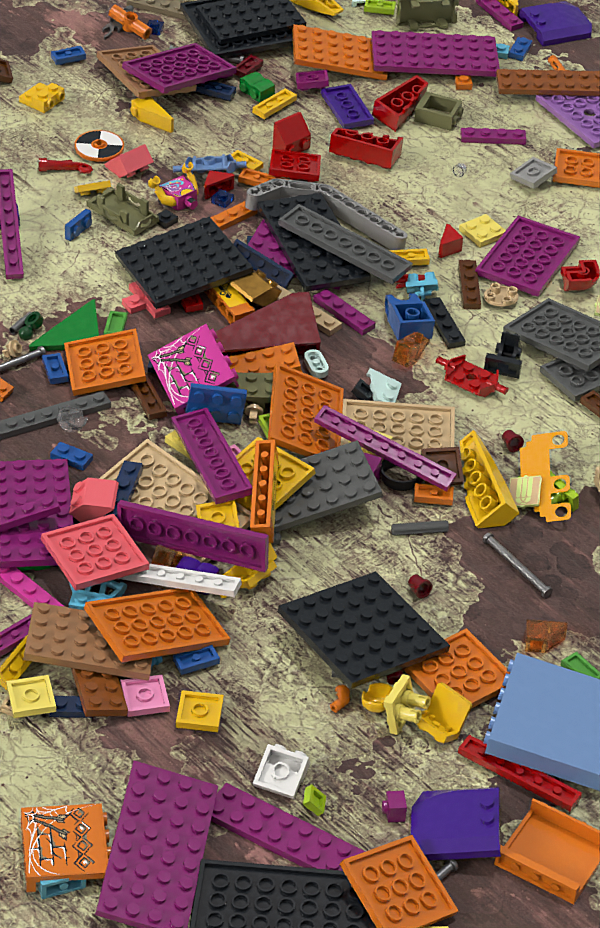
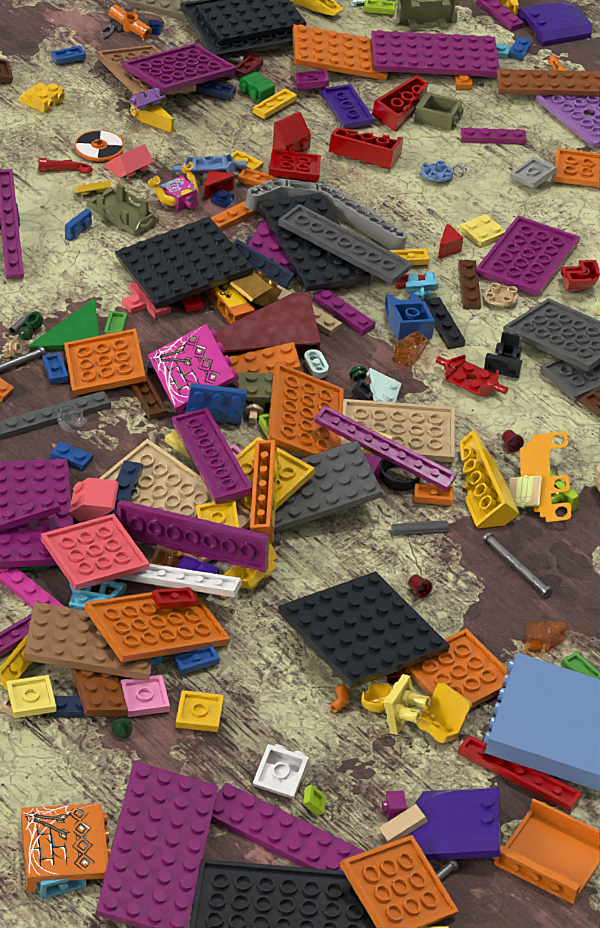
black plate [157,209,178,229] -> none
reddish brown plate [421,447,464,485] -> none
none -> dark green plate [111,717,133,739]
none -> medium lavender hinge [130,88,165,111]
none -> red plate [151,587,197,609]
none -> dark green plate [349,365,367,382]
none -> tan tile [379,804,428,843]
none -> medium blue dish [421,160,454,182]

